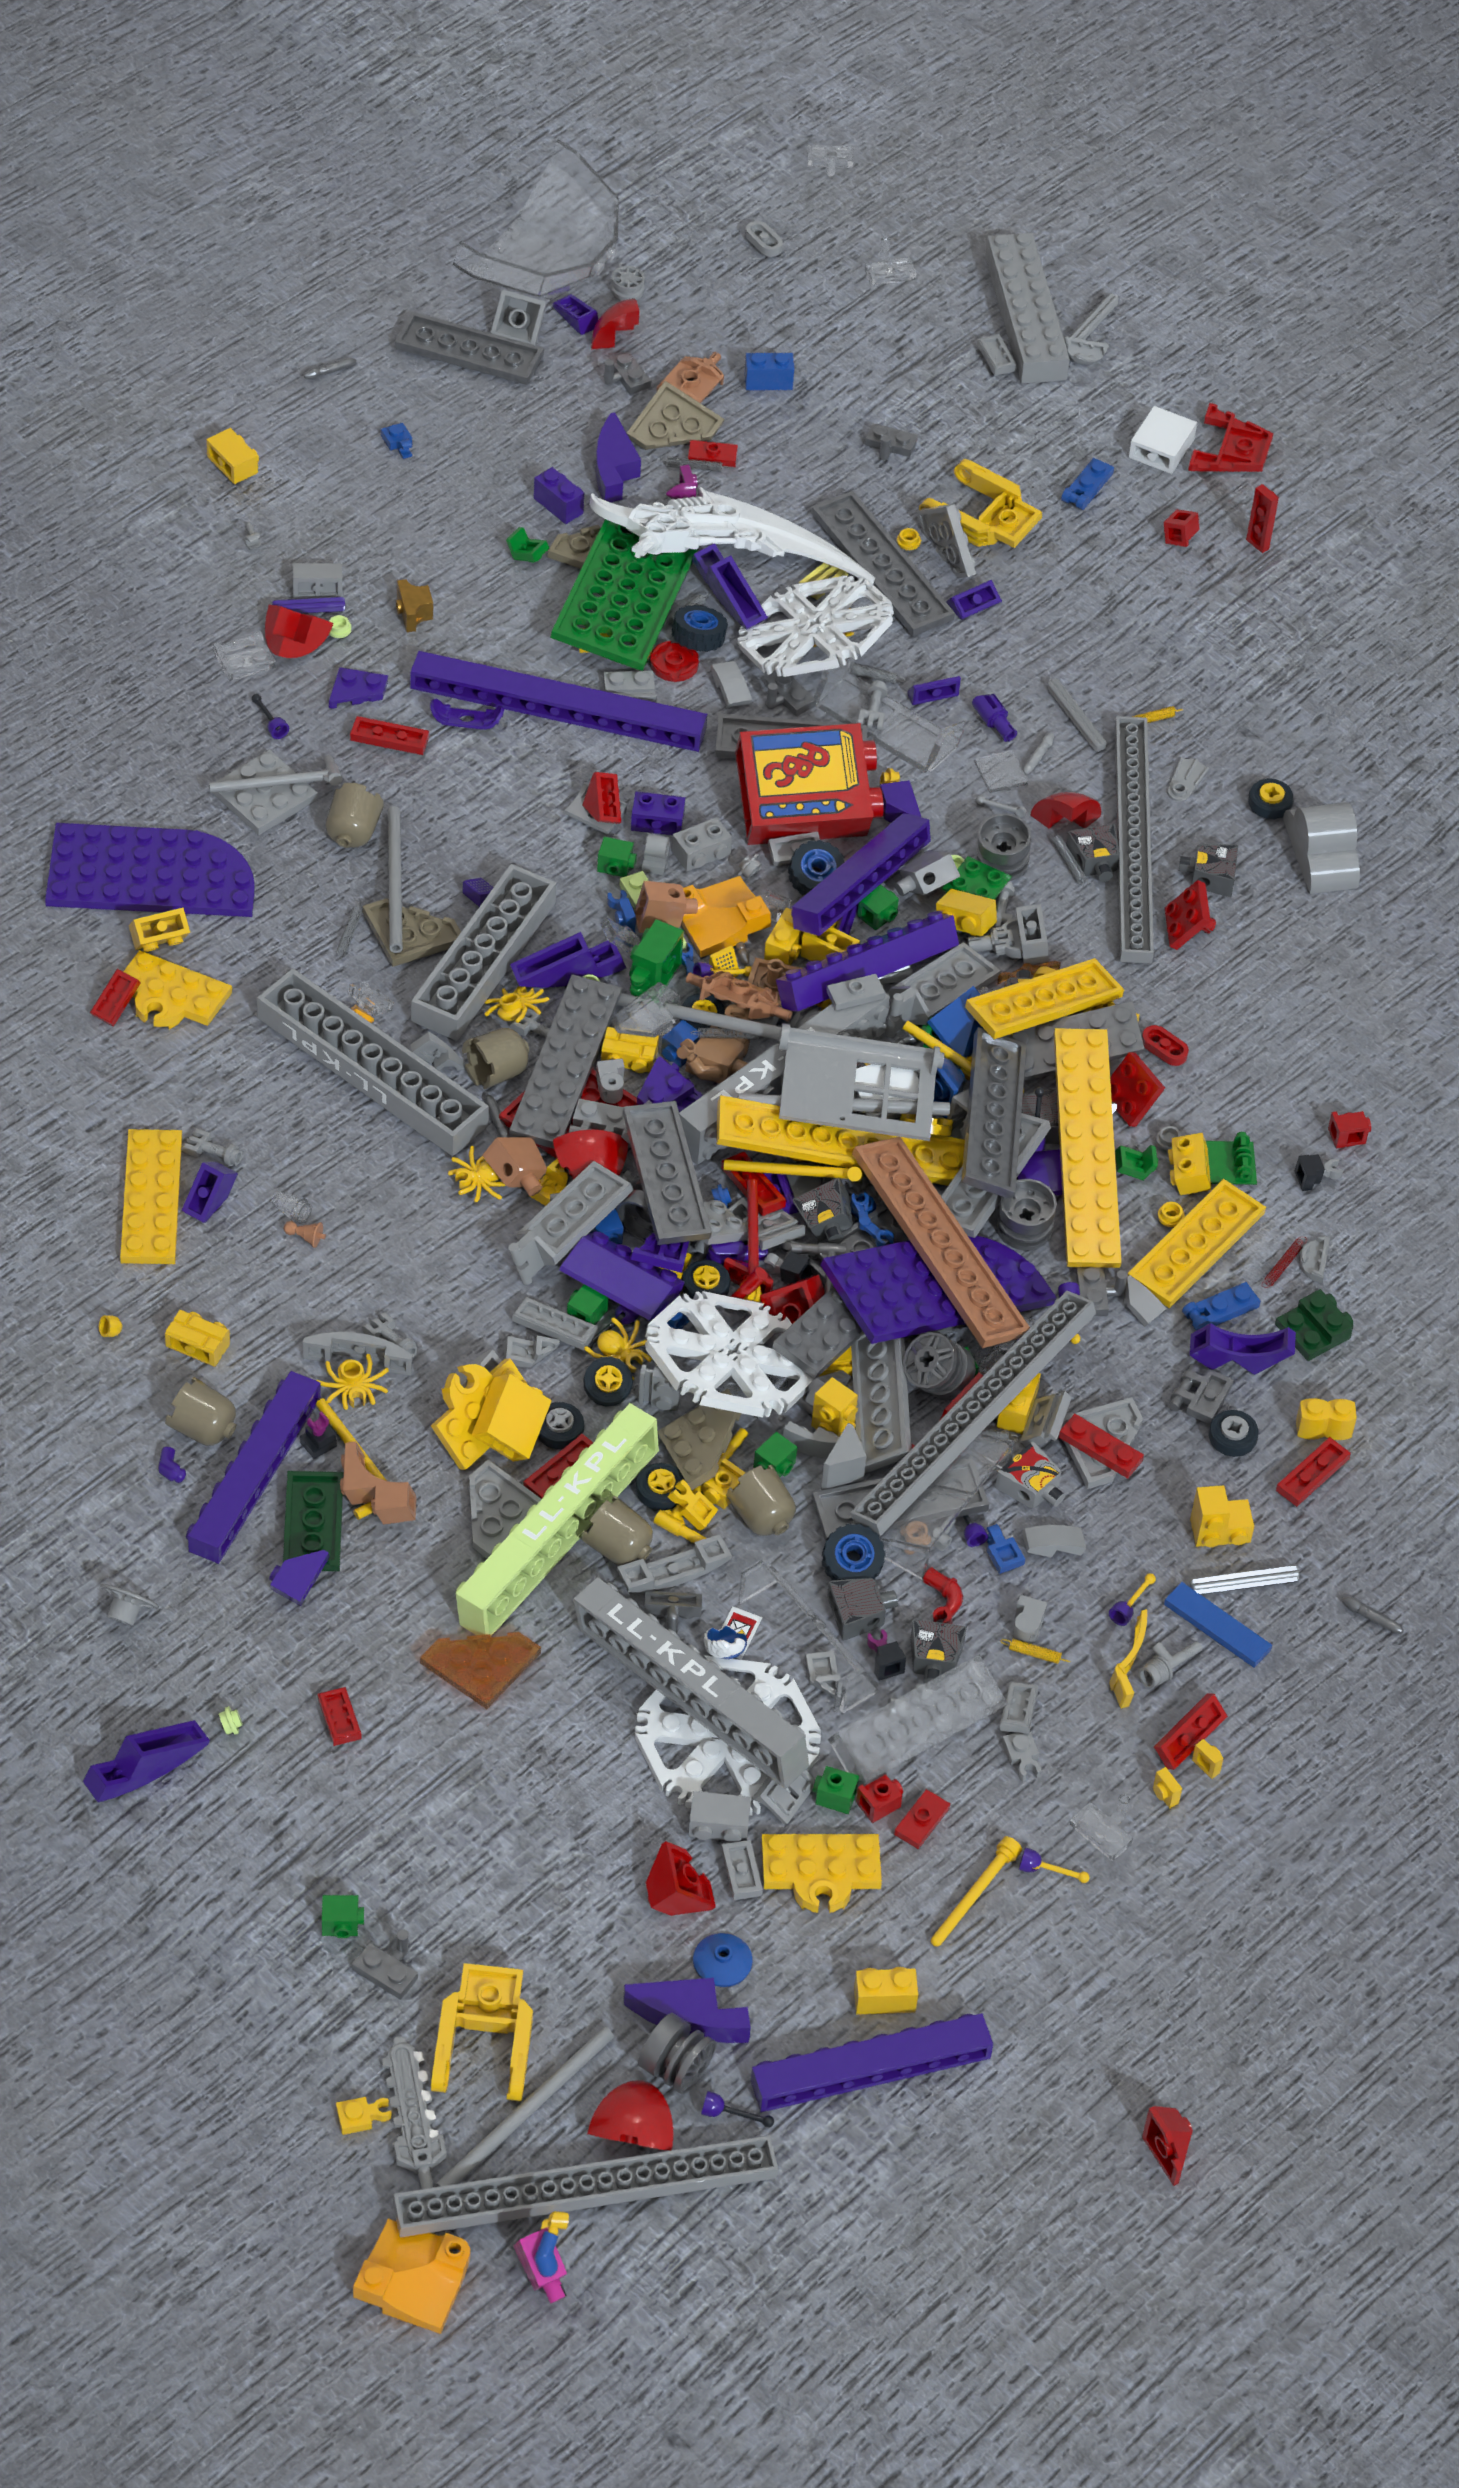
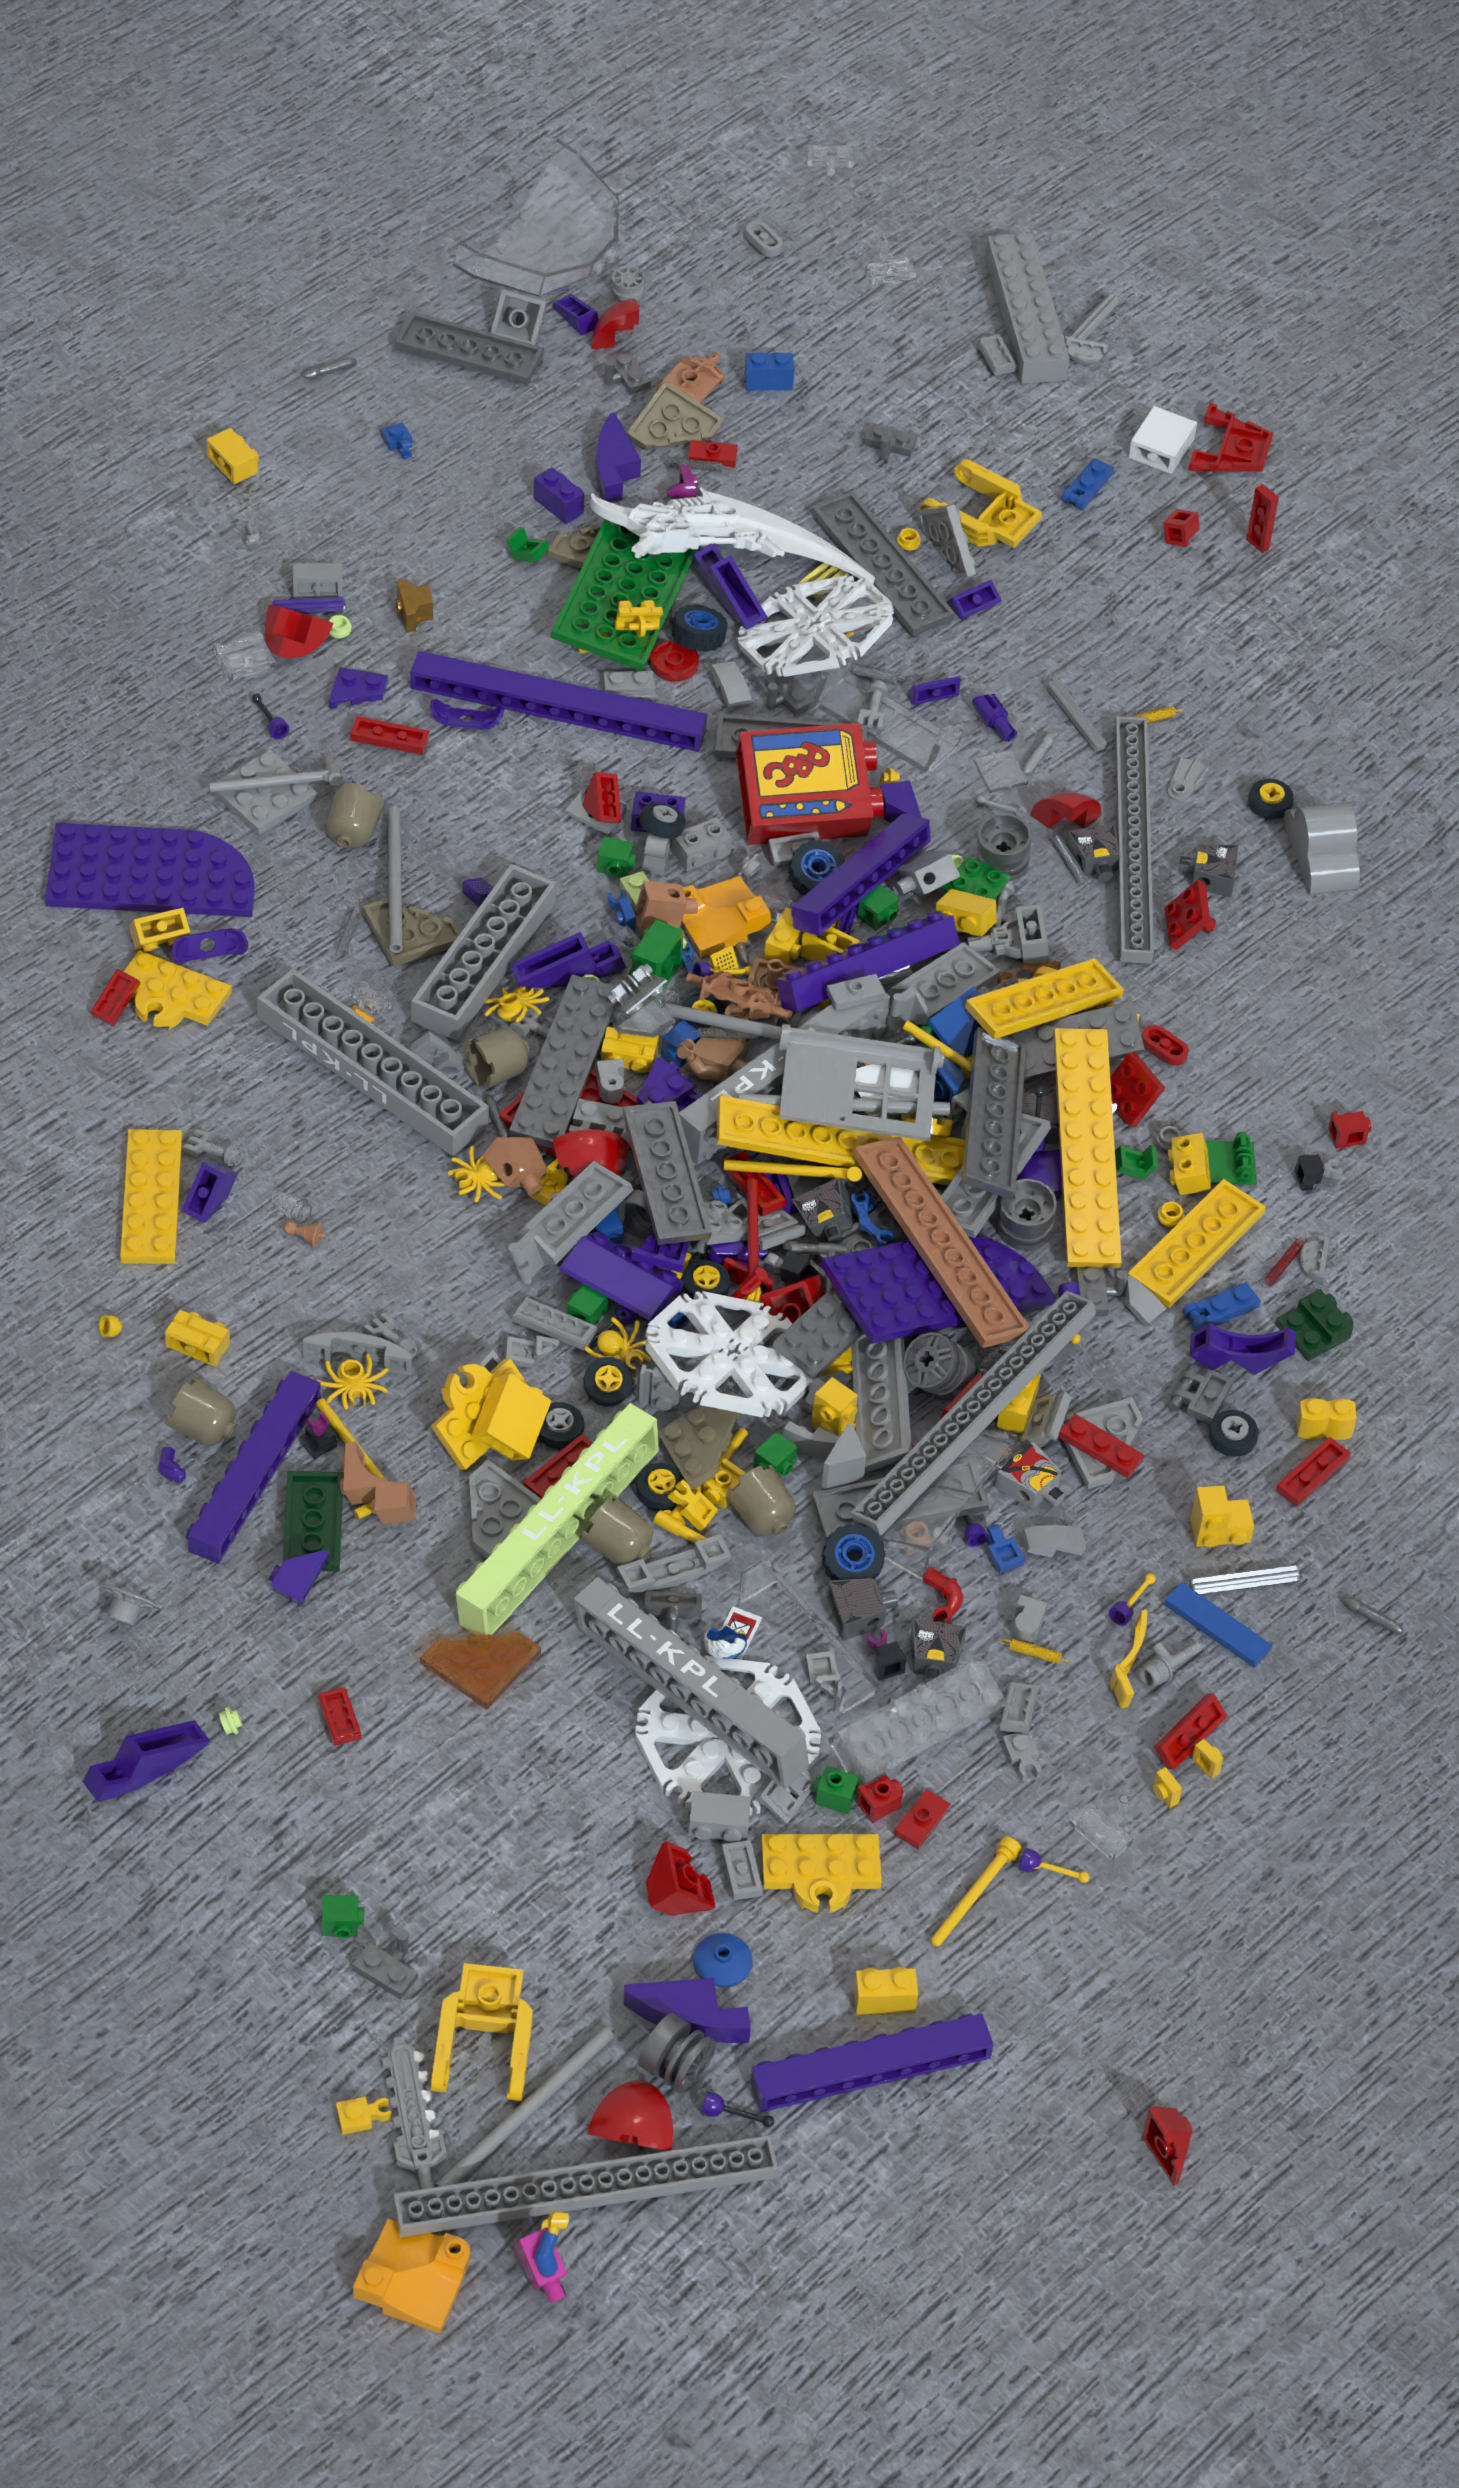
none -> dark purple piece [172,929,248,965]
none -> light grey hinge [607,964,667,1014]
none -> yellow hips [614,600,663,638]
none -> black wheel [640,803,686,839]

